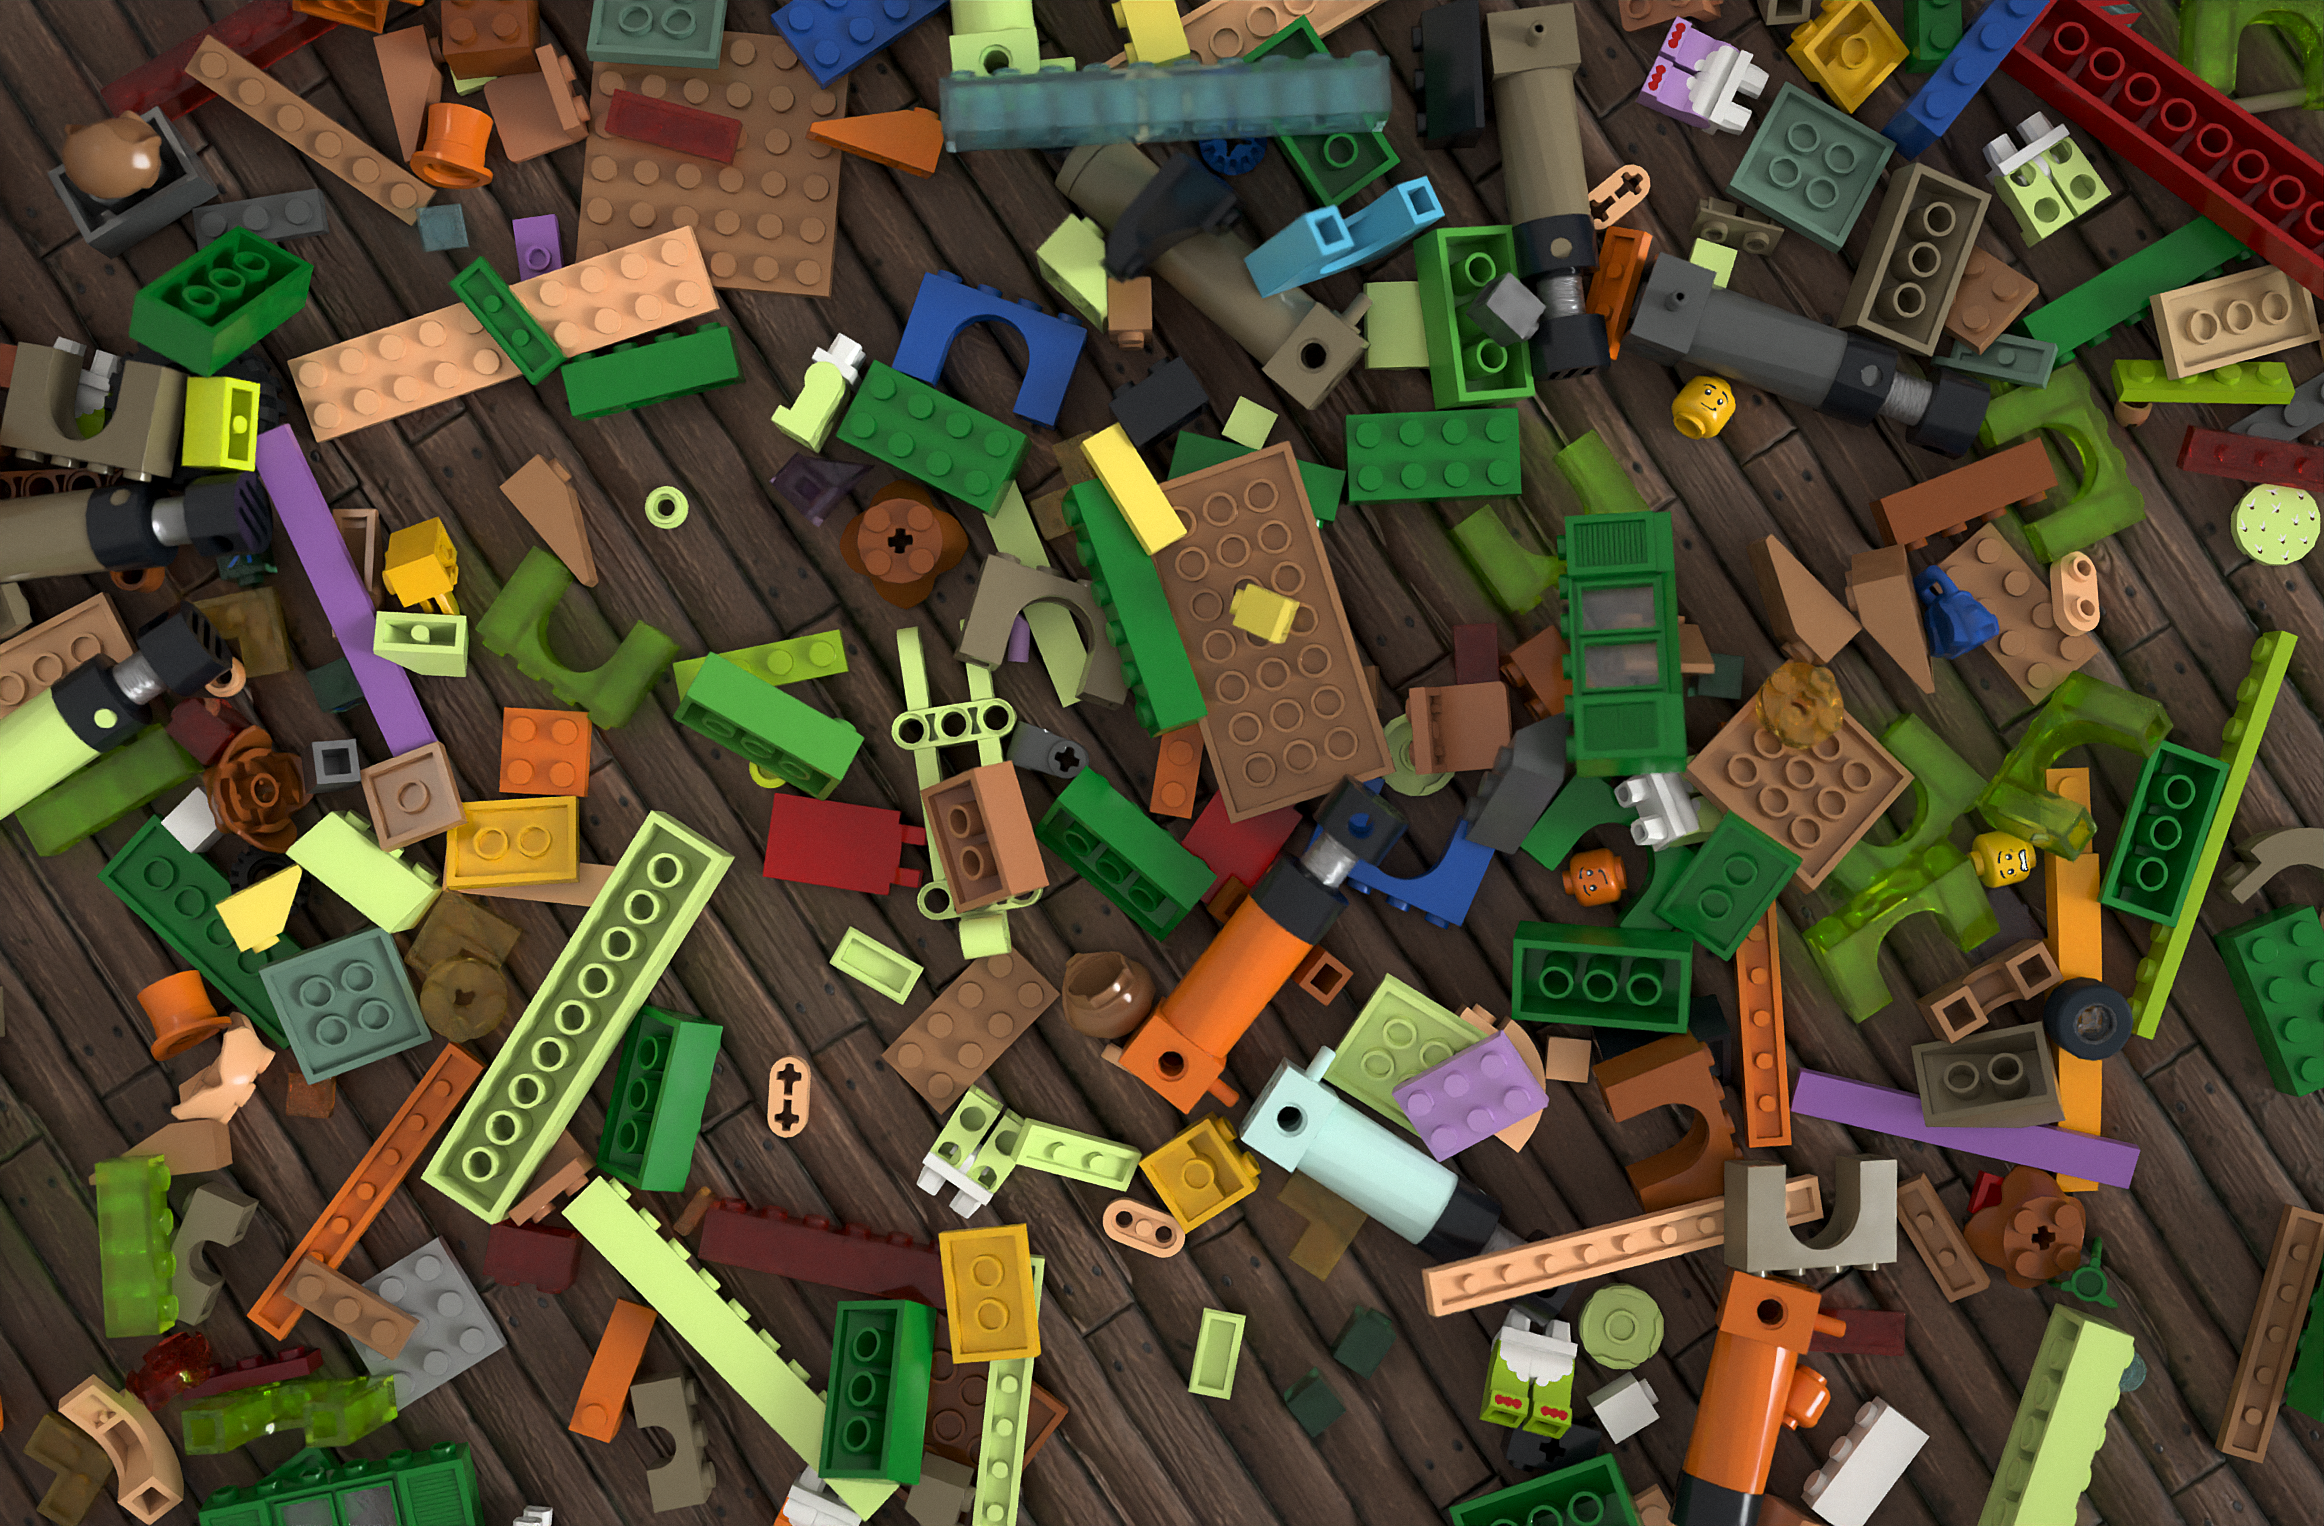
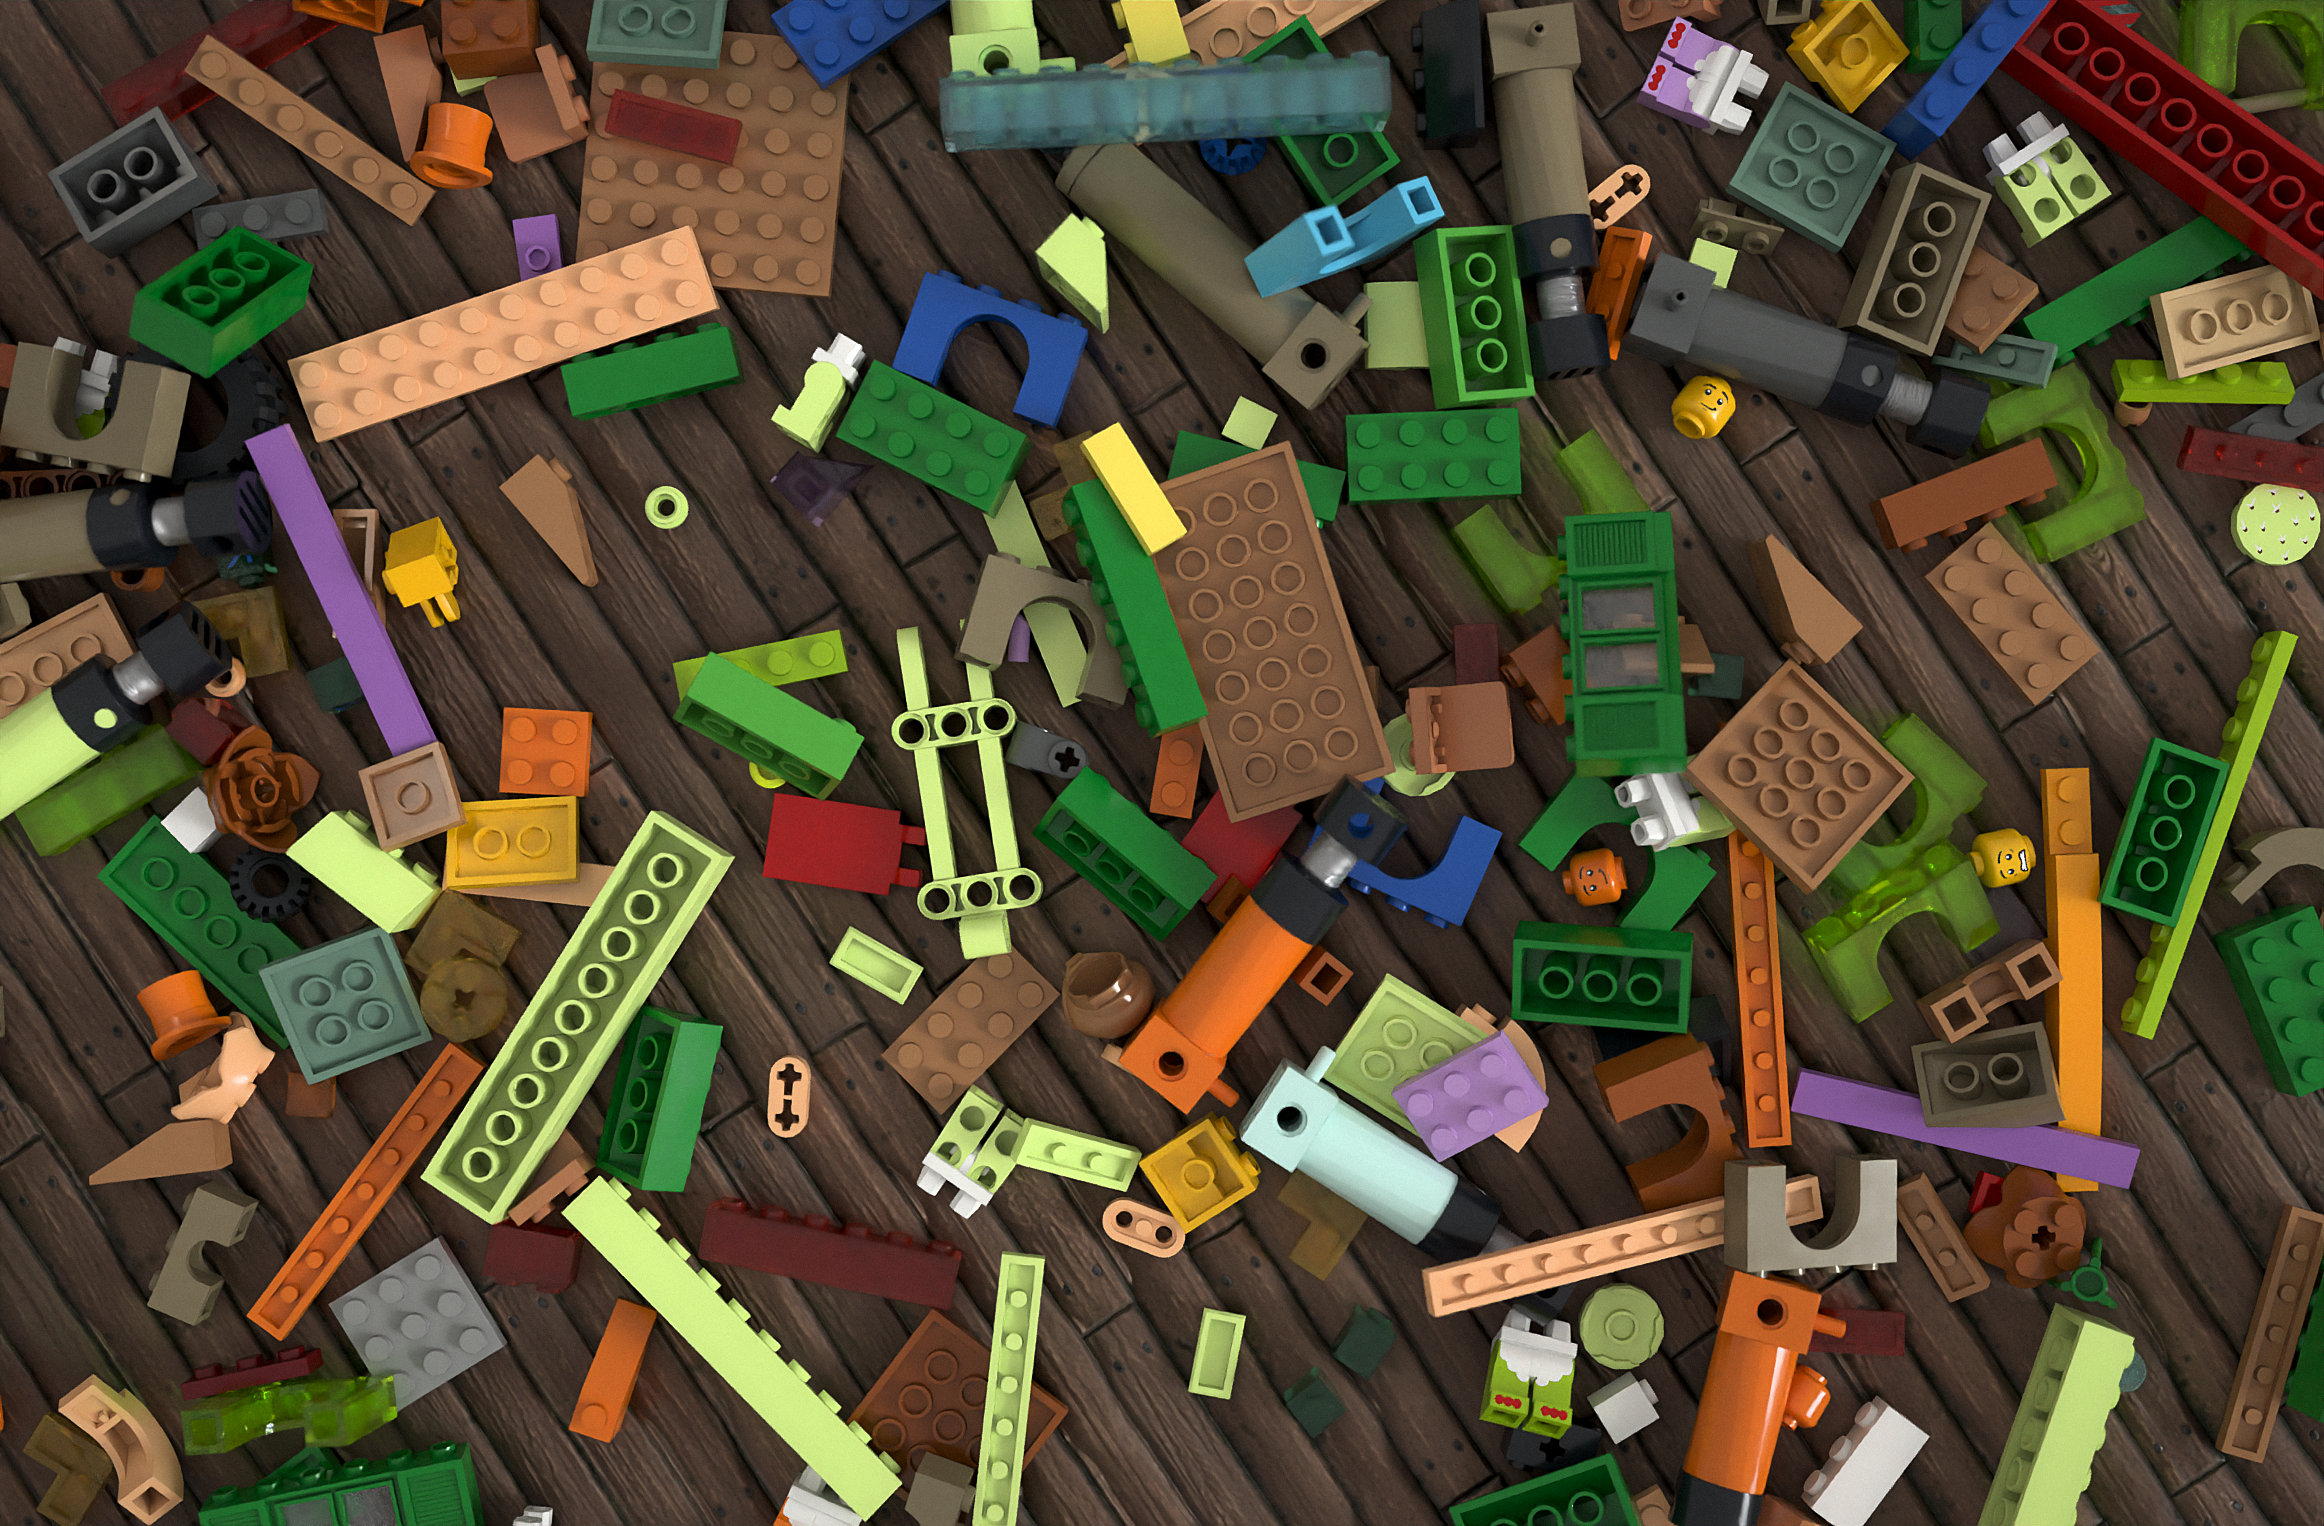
medium nougat helmet [61,110,162,200] -> none
clear neon green brick [95,1154,179,1338] -> none
clear red plate [125,1331,213,1412] -> none
neon yellow brick [182,377,260,472] -> none
light yellow slope [216,862,304,953] -> none
medium nougat plate [283,1255,420,1361] -> none
flat silver brick [301,739,361,794] -> none
yellowish green slope [373,611,469,677] -> none
clear light blue plate [415,203,469,253] -> none
green tile [448,256,568,385] -> none
clear neon green arch [475,545,682,731] -> none
dark tan arch [630,1367,716,1513] -> none
clear orange tile [672,1186,716,1236] -> none
orange slope [805,107,948,179] -> none
green slope [818,1300,937,1485] -> none
dark orange brick [839,479,969,609] -> none
nougat slope [920,760,1049,915] -> none
yellow plate [939,1223,1041,1364] -> none
black slope [1099,152,1248,284] -> none
medium nougat brick [1107,277,1152,351] -> none
black brick [1108,355,1210,456] -> none
light yellow slope [1229,583,1300,644] -> none
dark grey slope [1462,712,1570,855] -> none
flat silver brick [1465,272,1546,348] -> none
light nougat tile [1544,1035,1592,1083] -> none
green tile [1654,810,1803,962] -> none
clear yellow plate [1756,662,1844,749] -> none
medium nougat slope [1845,543,1935,694] -> none
blue piece [1913,565,1999,660] -> none
clear neon green arch [1974,670,2173,863] -> none
black wheel [2043,977,2133,1061] -> none
light nougat plate [2050,551,2100,636] -> none

